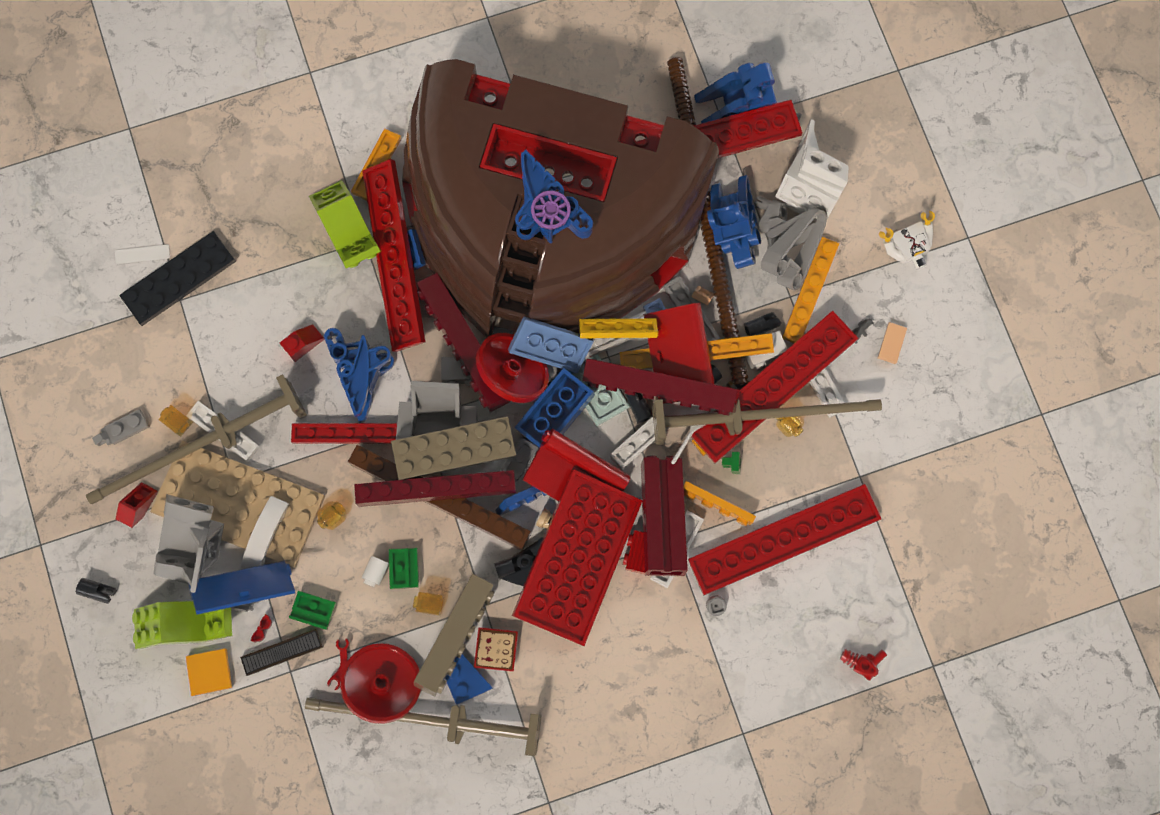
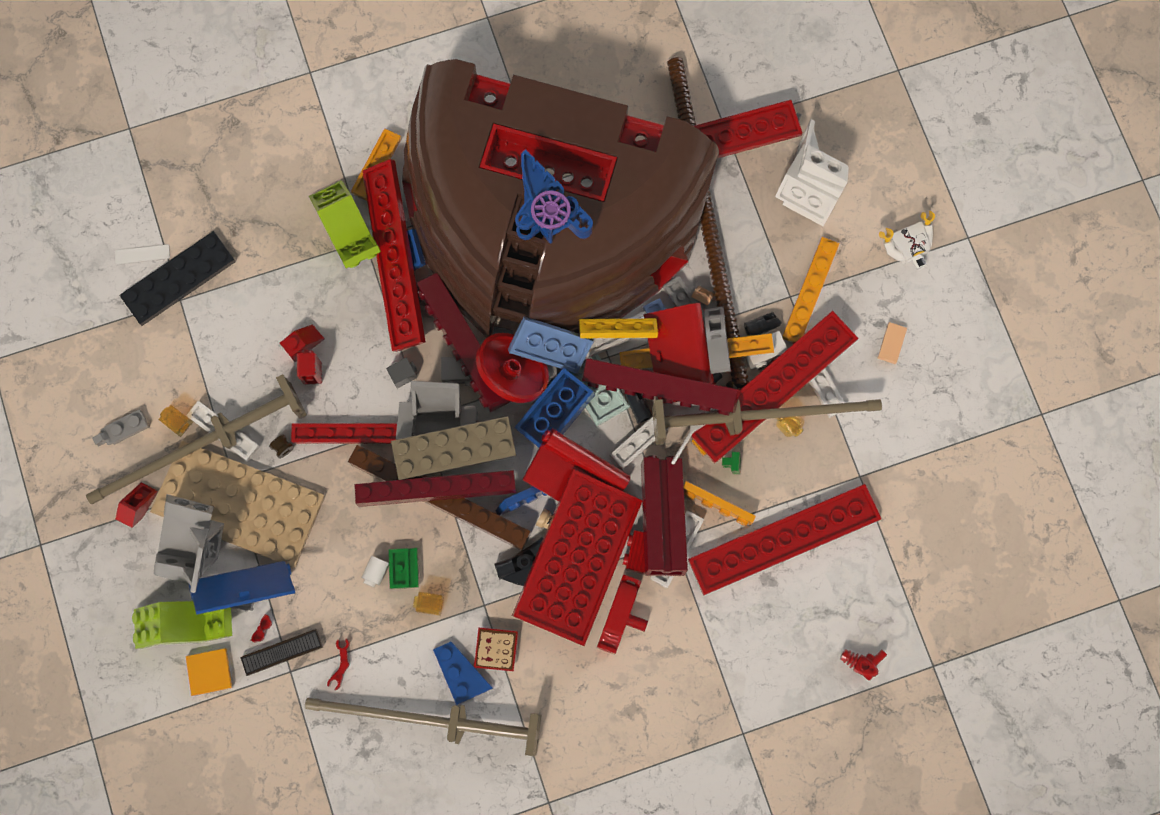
black hinge [76,578,117,604] -> none
white slope [240,496,289,569] -> none
green plate [289,591,336,630] -> none
clear yellow head [317,501,347,530] -> none
blue piece [324,328,394,423] -> none
red dish [340,643,421,724] -> none
dark tan brick [414,573,495,697] -> none
light grey hinge [501,438,539,483] -> none
blue piece [694,63,777,124] -> none
light grey tile [706,595,727,616] -> none
blue piece [707,175,761,269] -> none
light grey connector [755,196,827,291] -> none
dark grey piece [852,319,874,344] -> none
none -> dark brown wheel [269,434,294,459]
none -> red brick [297,350,323,385]
none -> dark grey brick [386,358,418,389]
none -> red piece [597,575,648,655]
none -> light grey slope [704,307,731,374]

